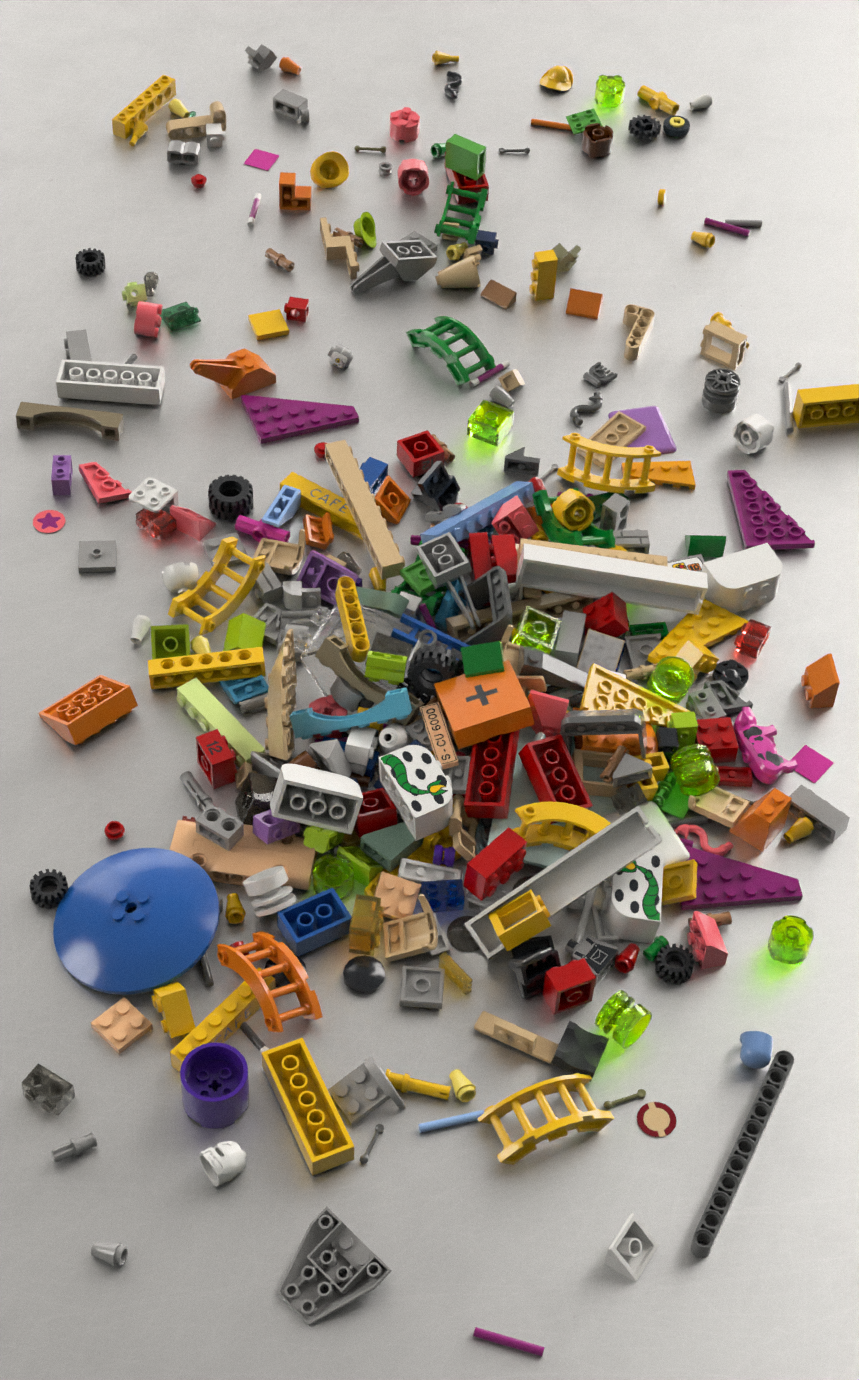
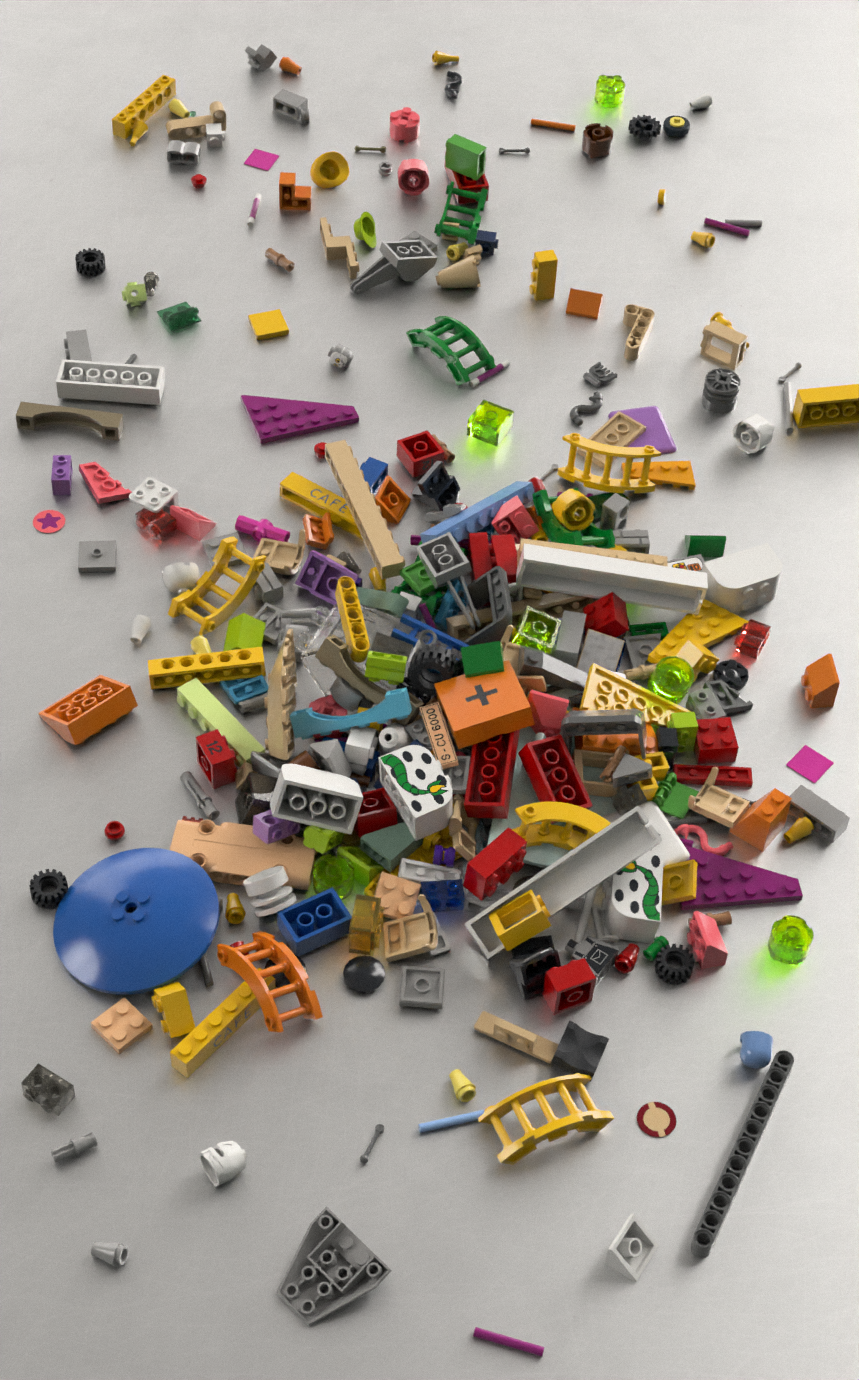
coral brick [134,301,163,338] -> none
lime slope [150,624,190,660] -> none
dark purple brick [180,1043,249,1129] -> none
orange slope [190,348,276,400] -> none
light grey brick [195,804,244,851] -> none
black tyre [208,474,253,521] -> none
dark grey bar [240,1022,269,1053] -> none
yellow brick [261,1038,354,1176] -> none
light blue slope [262,485,301,527] -> none
light grey brick [283,581,321,611] -> none
red brick [284,297,309,322] -> none
light grey piece [328,1057,405,1126] -> none
medium nougat pin [333,227,364,248] -> none
yellow pin [385,1069,451,1100] -> none
green cone [430,143,446,158] -> none
clear yellow tile [439,952,473,995] -> none
clear smoke dish [447,916,480,952] -> none
medium nougat slope [480,279,517,309] -> none
light grey cone [489,385,515,408] -> none
tan panel [498,369,525,393] -> none
dark grey slope [504,447,540,476] -> none
yellow hat [539,65,574,91] -> none
olive brick [551,243,581,272] -> none
bright green hinge [566,108,602,135] -> none
clear neon green wheel [595,990,652,1049] -> none
olive hinge [603,1089,646,1110] -> none
yellow piece [637,85,680,116] -> none
clear neon green wheel [670,744,720,796] -> none
magenta wing [727,470,815,550] -> none
dark pink animal [733,707,798,784] -> none

